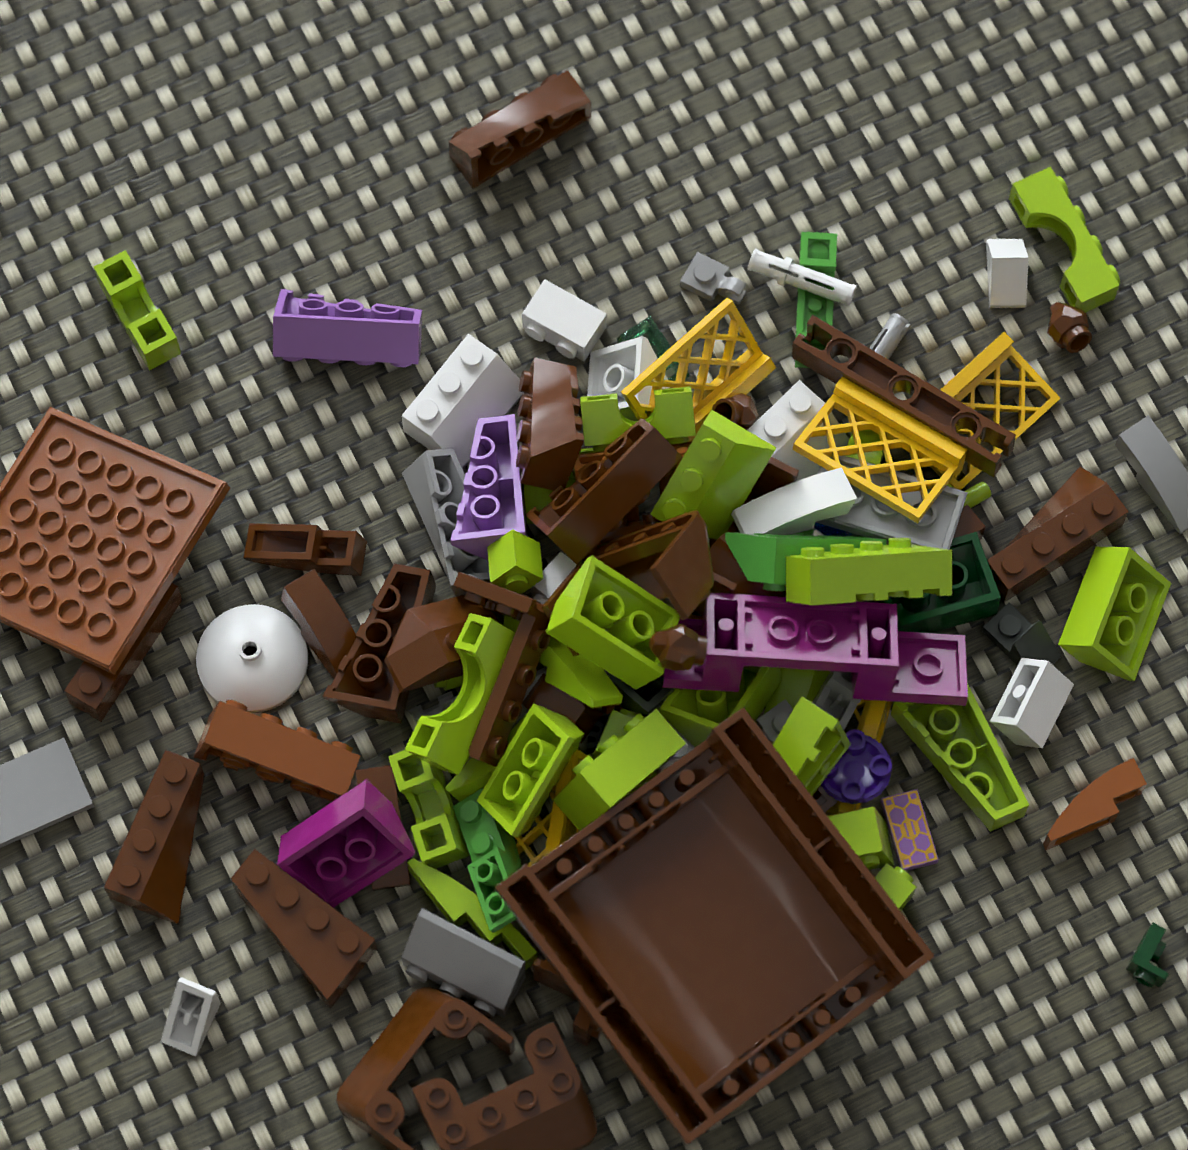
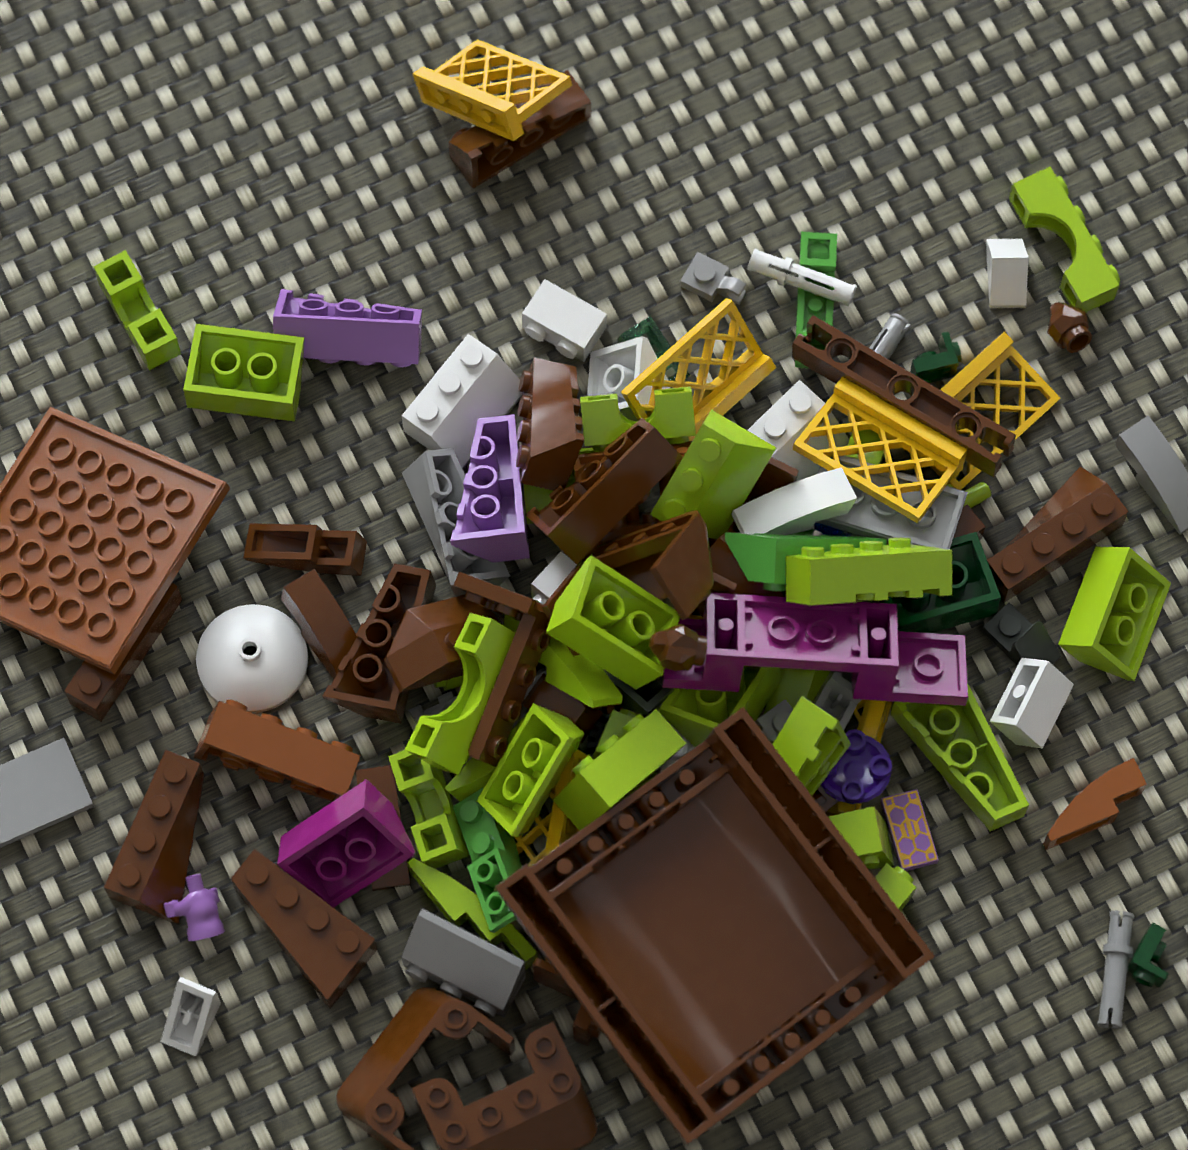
lime brick [487,529,543,594] -> none
reddish brown rock [712,393,758,430] -> none
none -> medium lavender piece [164,874,225,941]
none -> lime slope [183,324,305,421]
none -> yellow fence [413,40,572,141]
none -> dark green bracket [910,331,962,383]
none -> light grey pin [1097,911,1134,1029]

